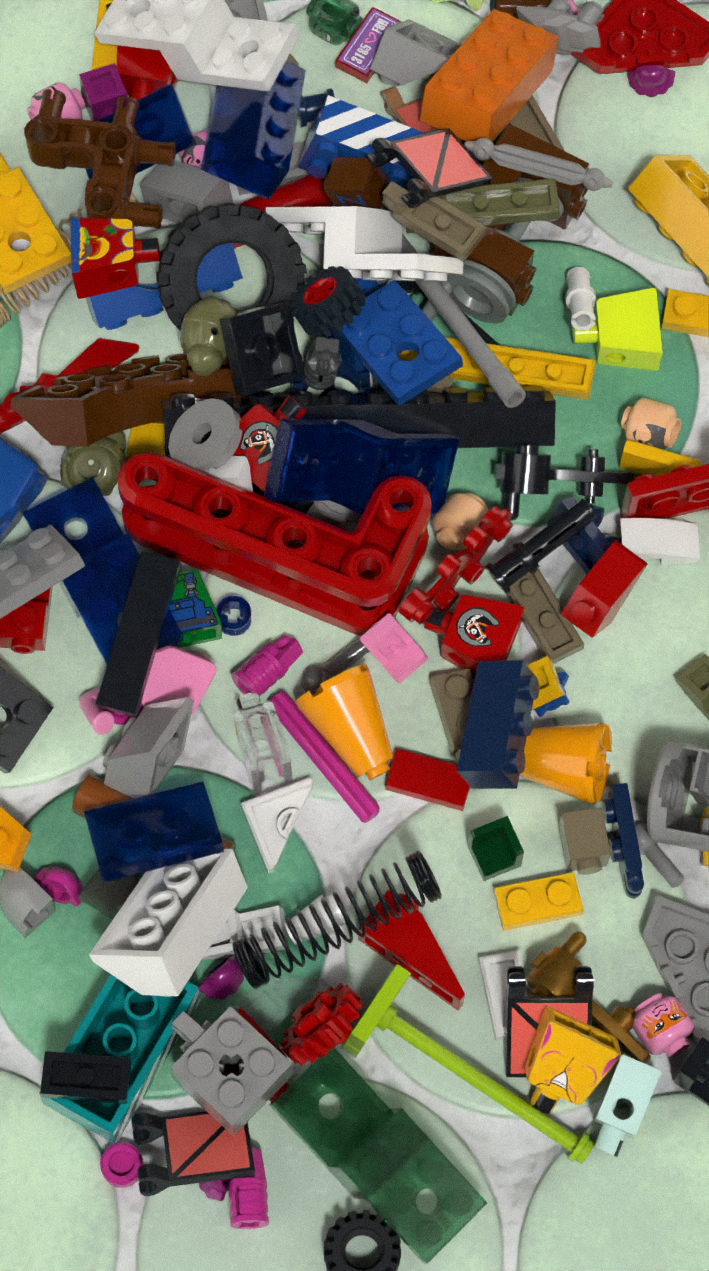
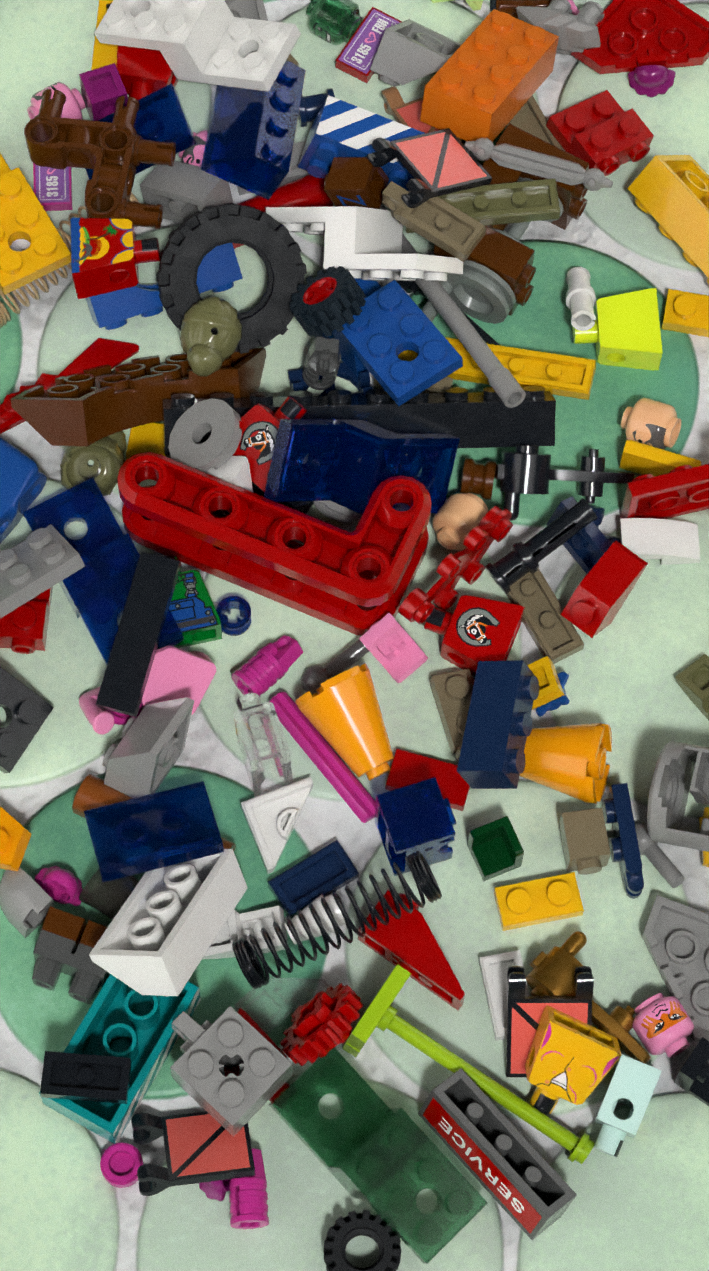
magenta piece [199,955,244,1000] -> none
black plate [220,302,305,396] -> none
none -> dark grey hips [32,906,110,1004]
none -> tile [33,163,73,211]
none -> dark blue tile [268,840,359,919]
none -> clear blue piece [375,777,456,876]
none -> dark grey brick [418,1068,577,1240]
none -> reddish brown wheel [460,458,496,500]
none -> red plate [546,90,654,176]

